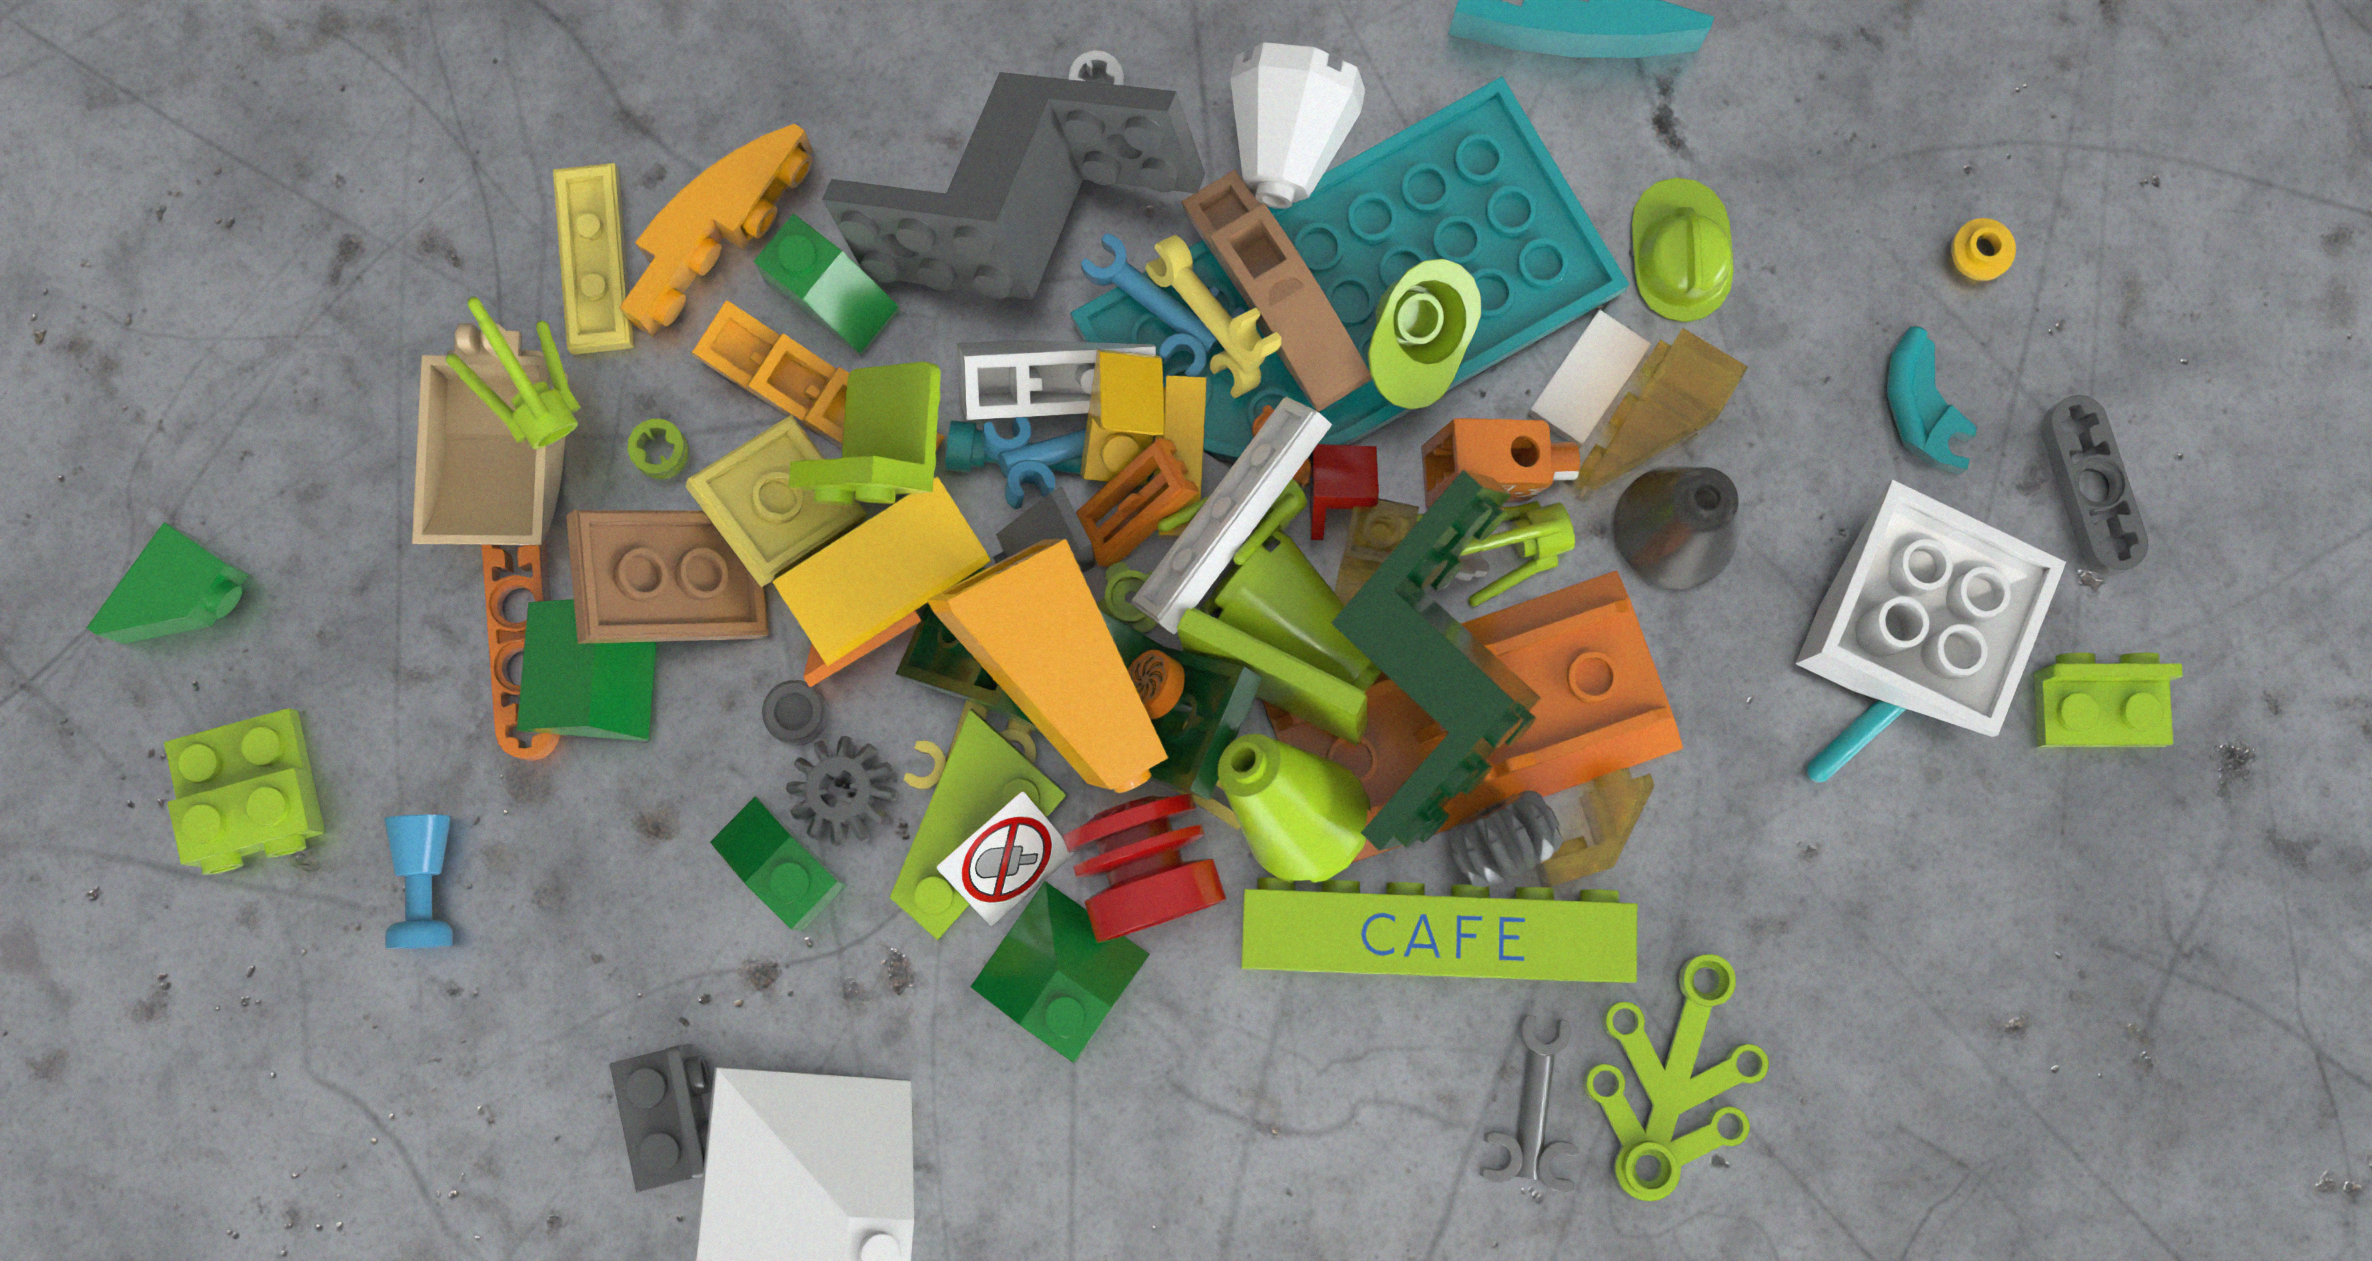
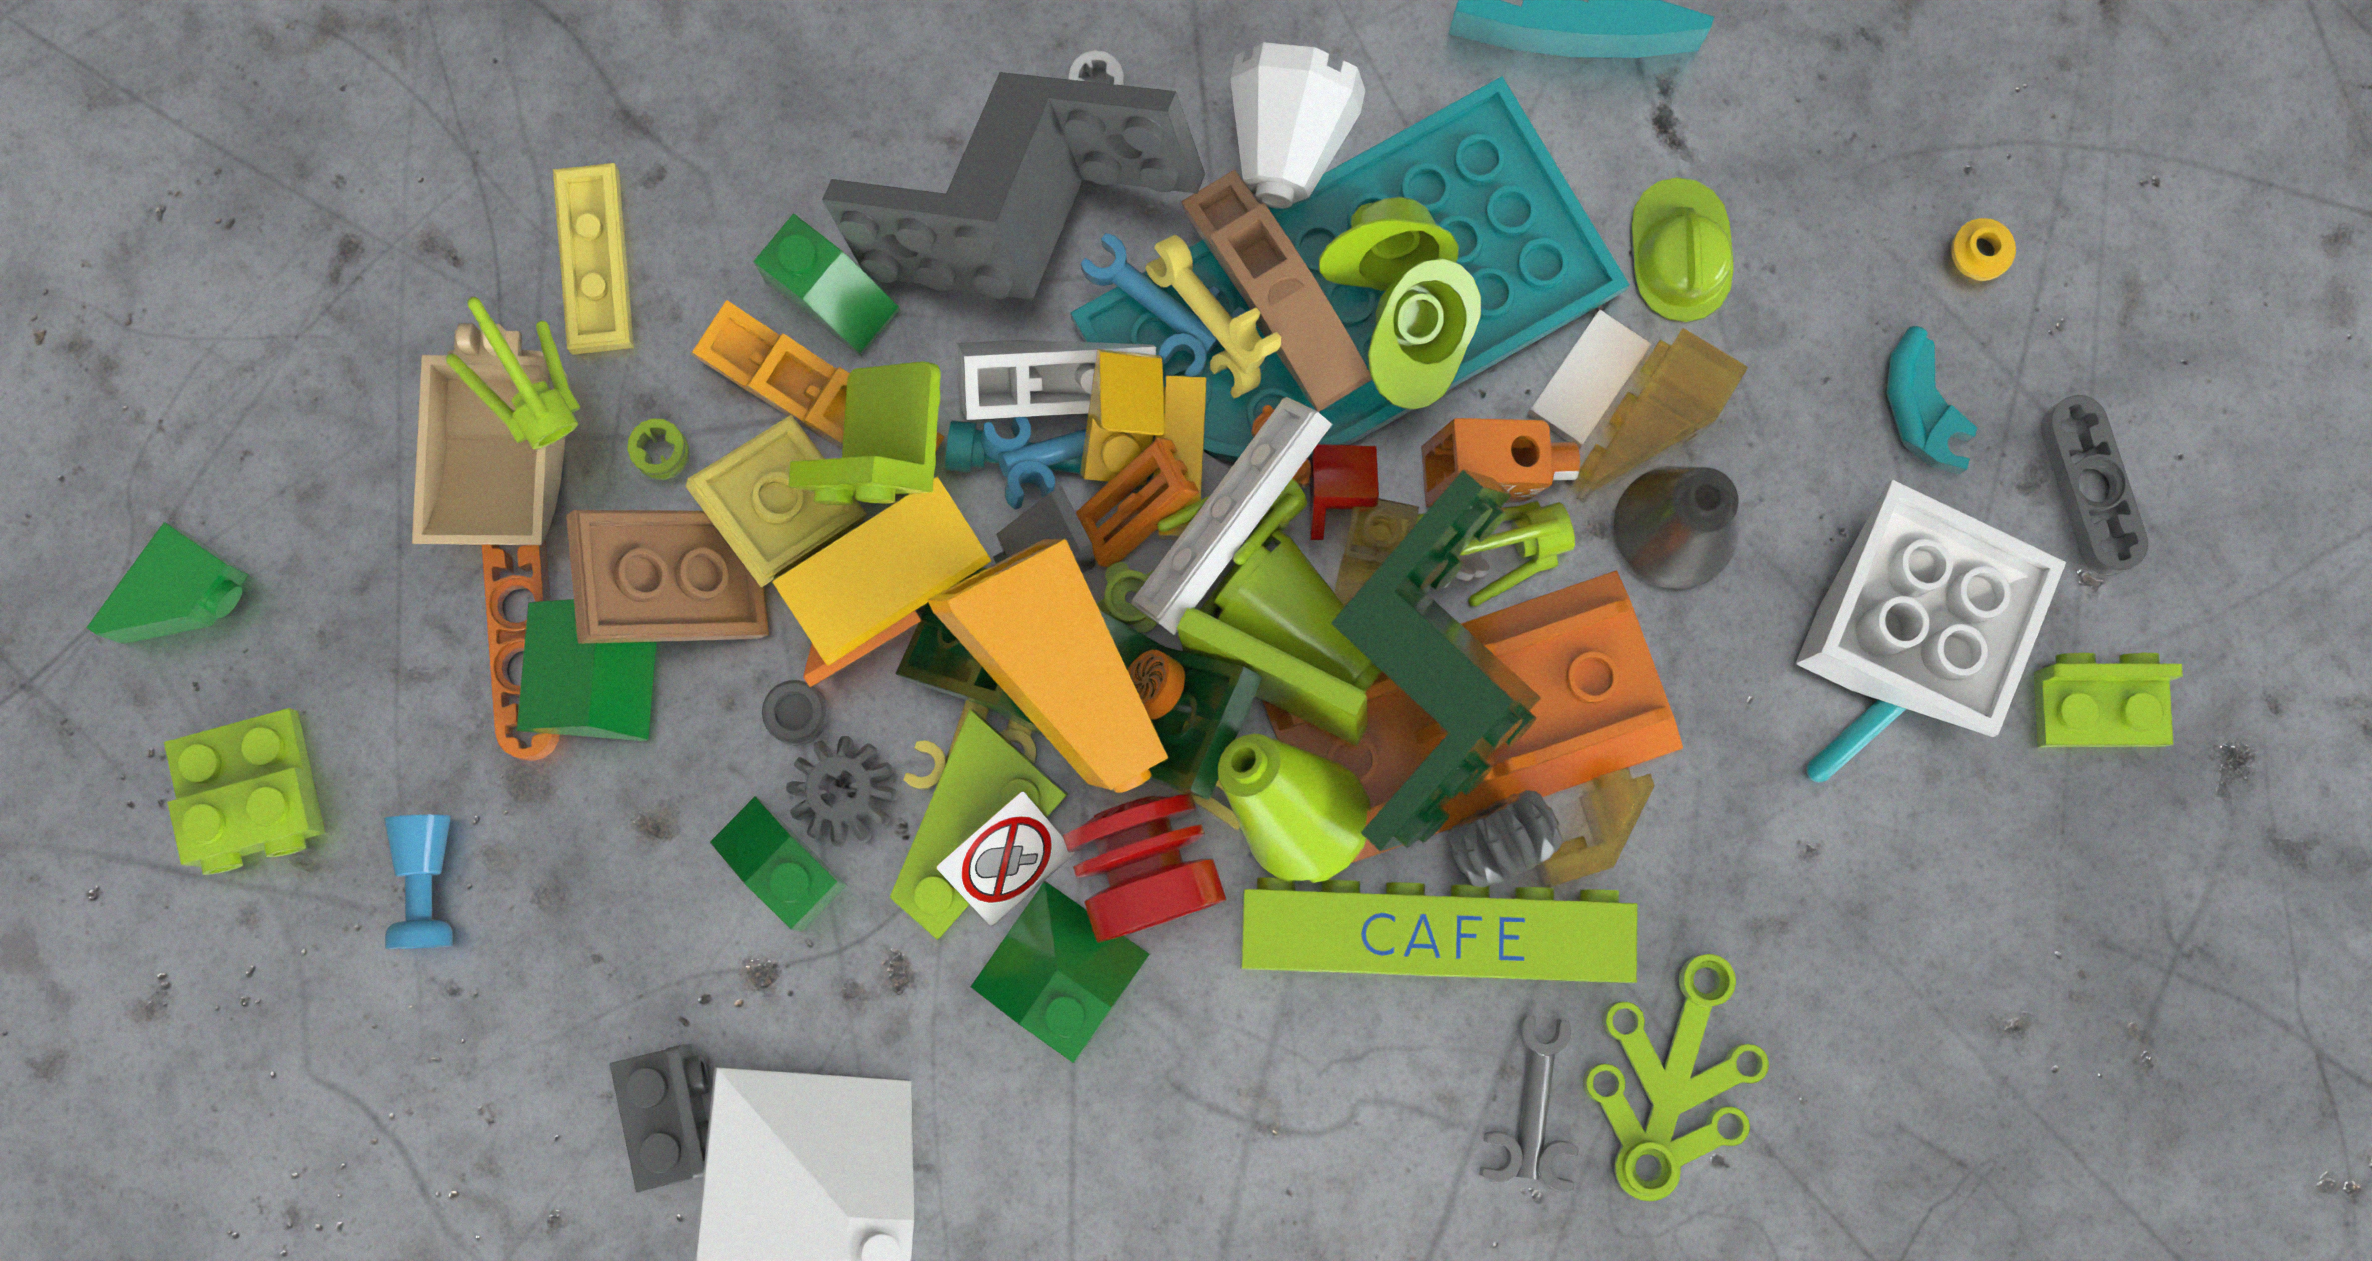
light orange slope [619,124,813,337] -> none
none -> lime piece [1319,197,1459,291]

